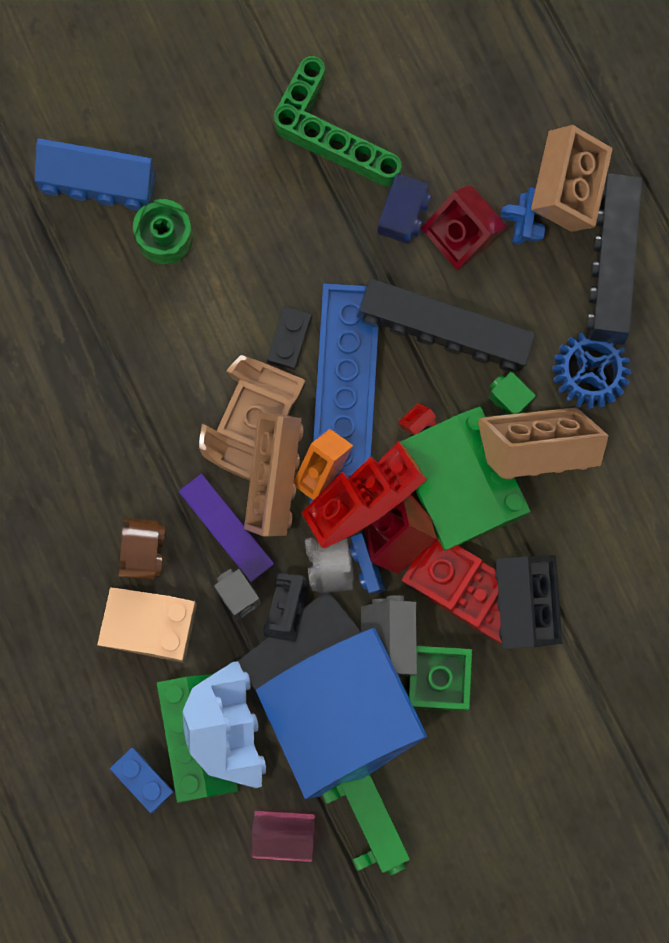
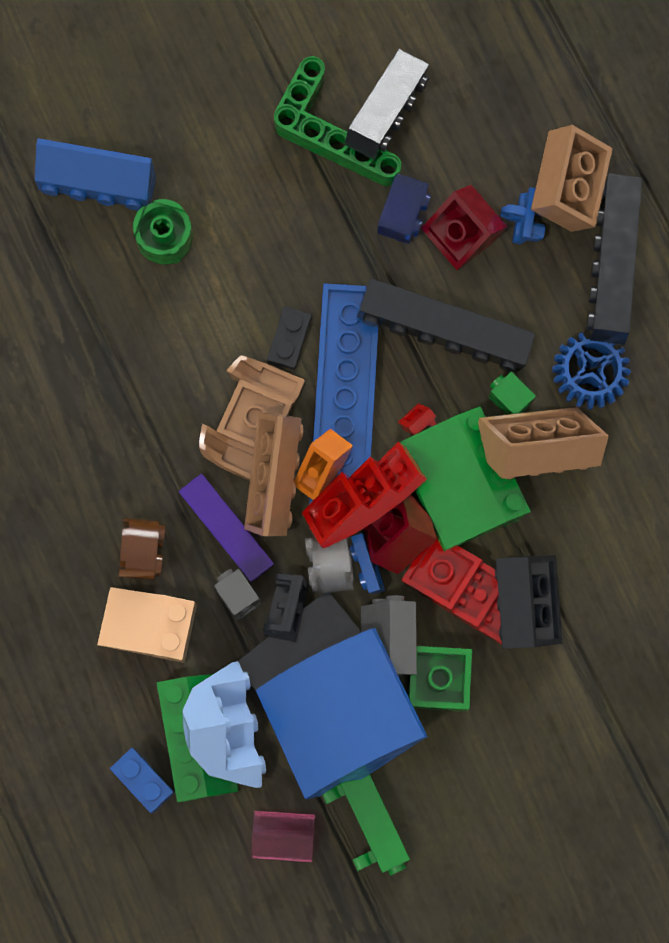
none -> brick [344,49,429,160]

